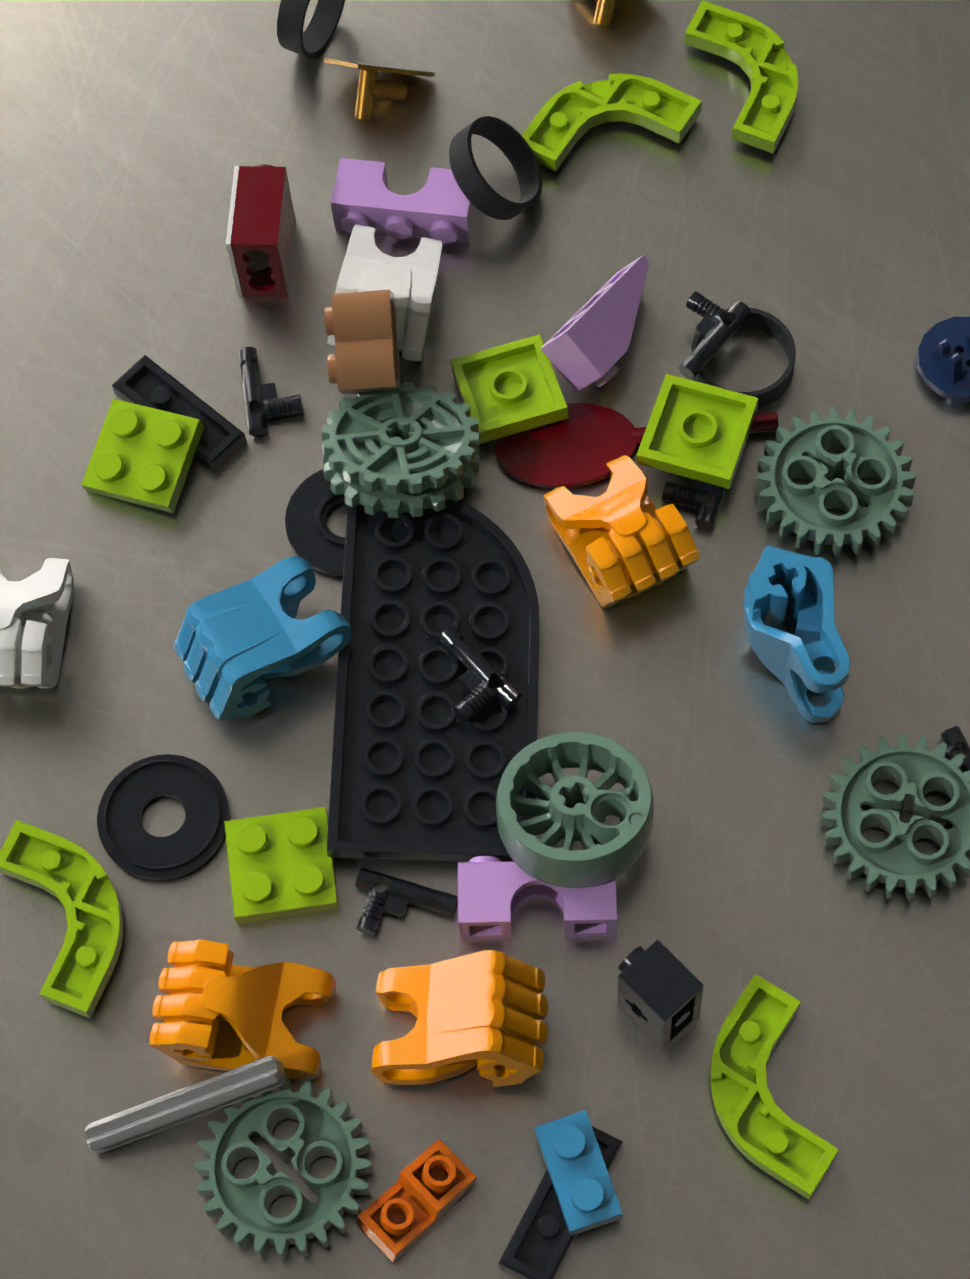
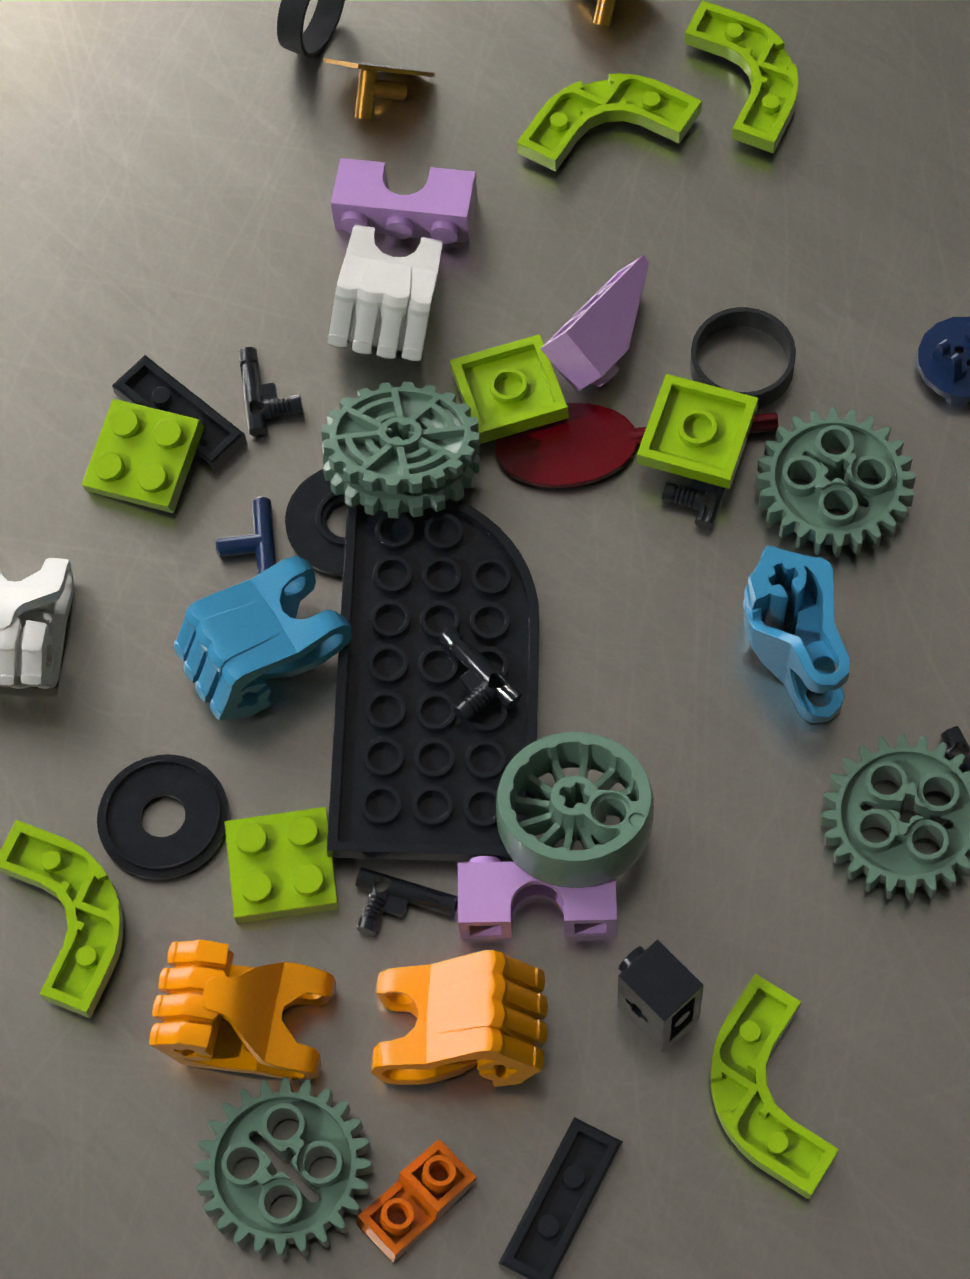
light grey axle [85,1055,286,1153] -> none
dark red piece [226,164,296,297] -> none
medium nougat brick [324,289,400,394] -> none
black tyre [449,116,542,220] -> none
dark azure plate [534,1110,623,1236] -> none
light orange piece [543,455,701,608] -> none
black hose [679,291,751,379] -> none
none -> dark blue piece [216,497,276,574]

